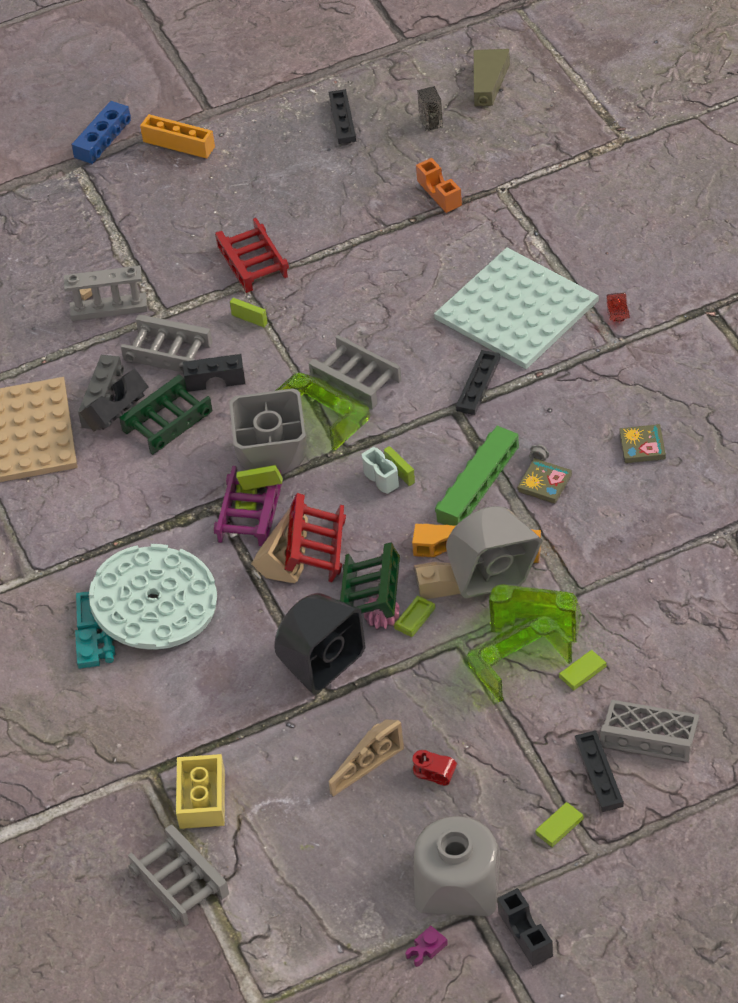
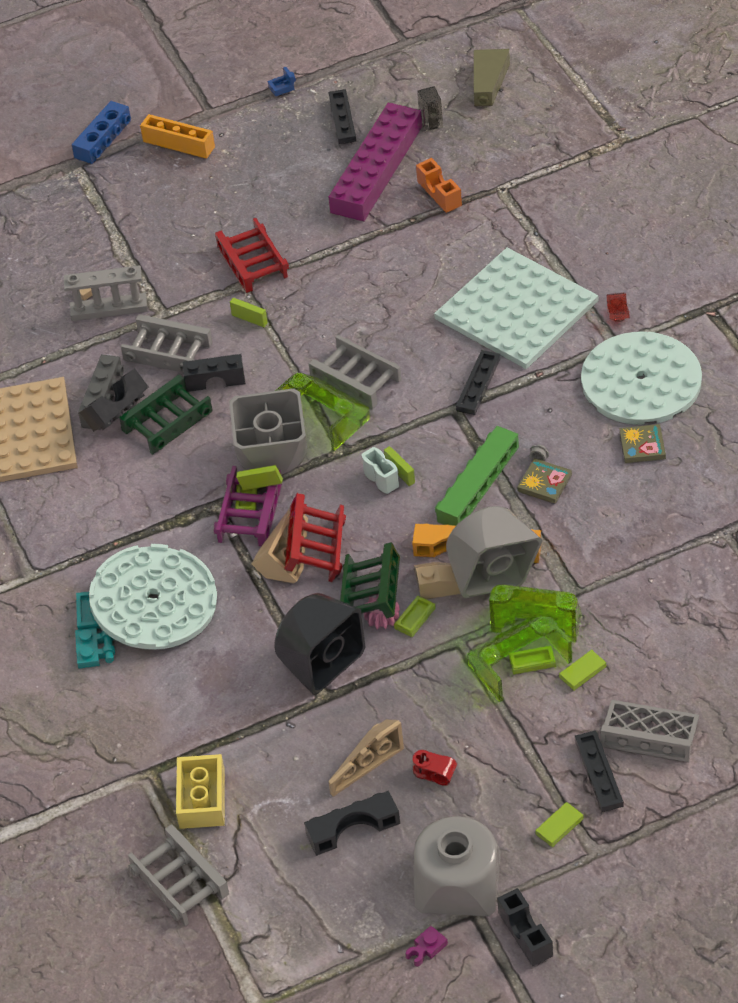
none -> blue bracket [267,67,296,97]
none -> black arch [304,790,400,856]
none -> magenta brick [328,102,423,222]
none -> lime tile [509,645,556,675]
none -> light aqua plate [581,332,702,425]

